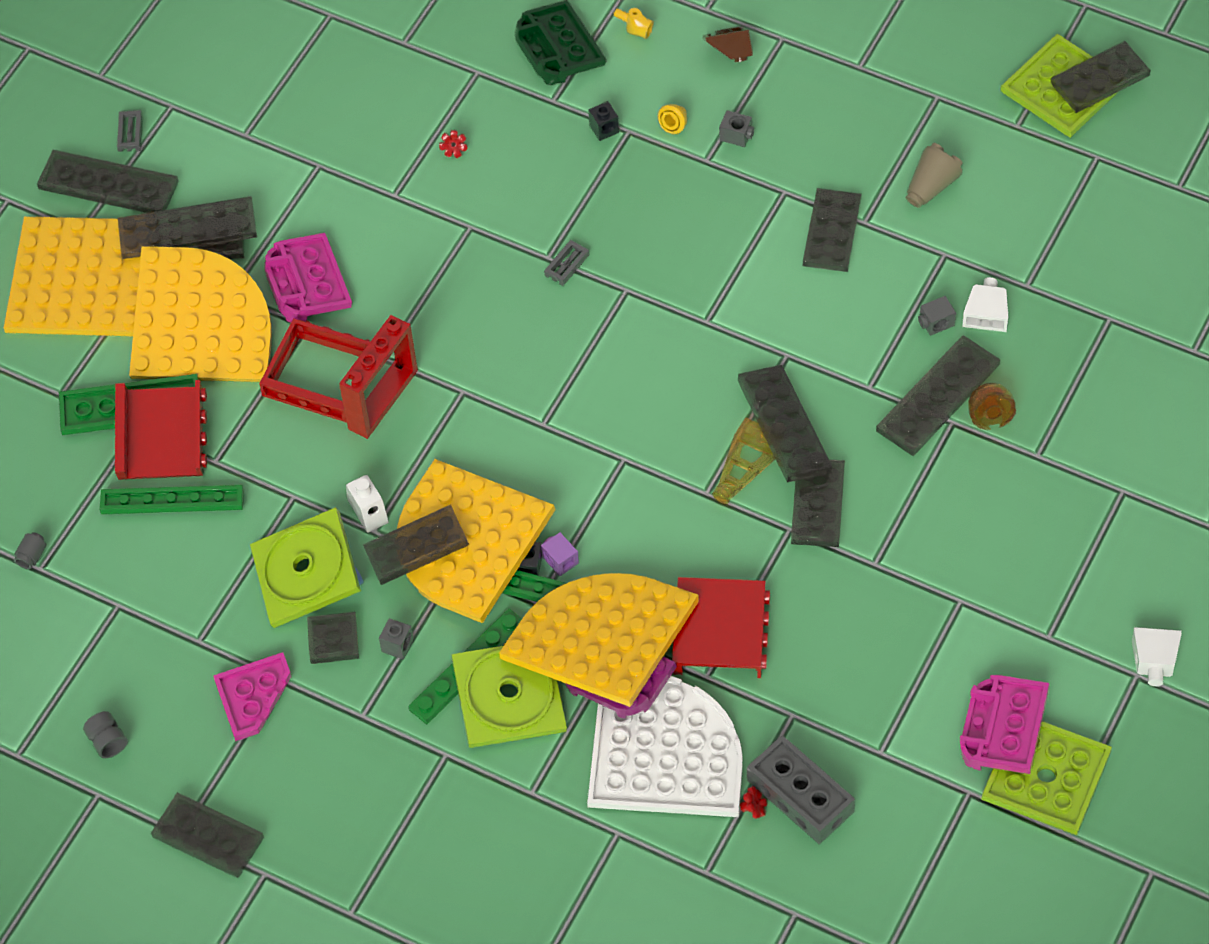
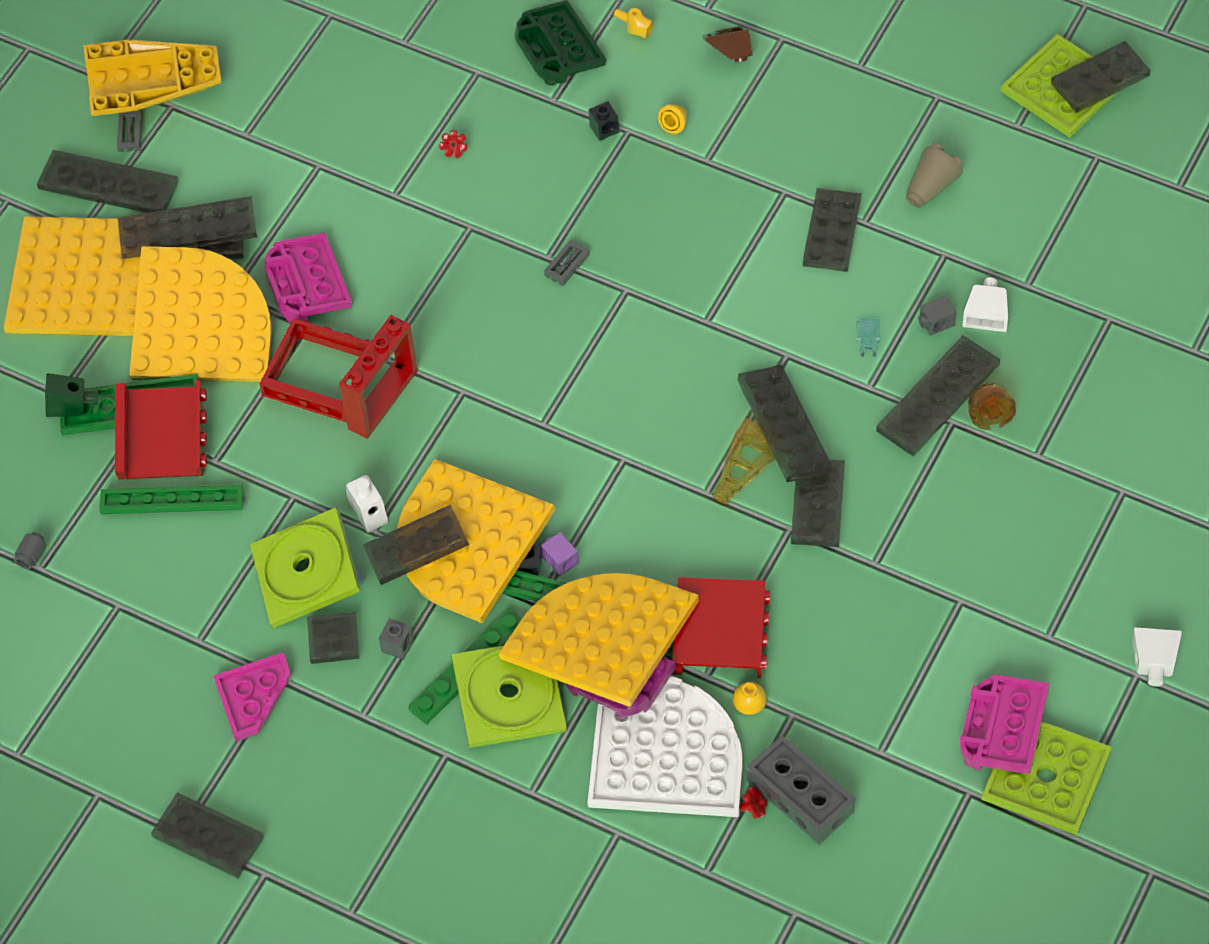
dark grey wheel [83,711,128,759] -> none
dark grey brick [719,110,755,147] -> none
none -> dark green torso [45,373,98,417]
none -> yellow wedge [83,40,221,116]
none -> yellow brick [732,682,767,715]
none -> clear light blue plate [856,319,880,357]

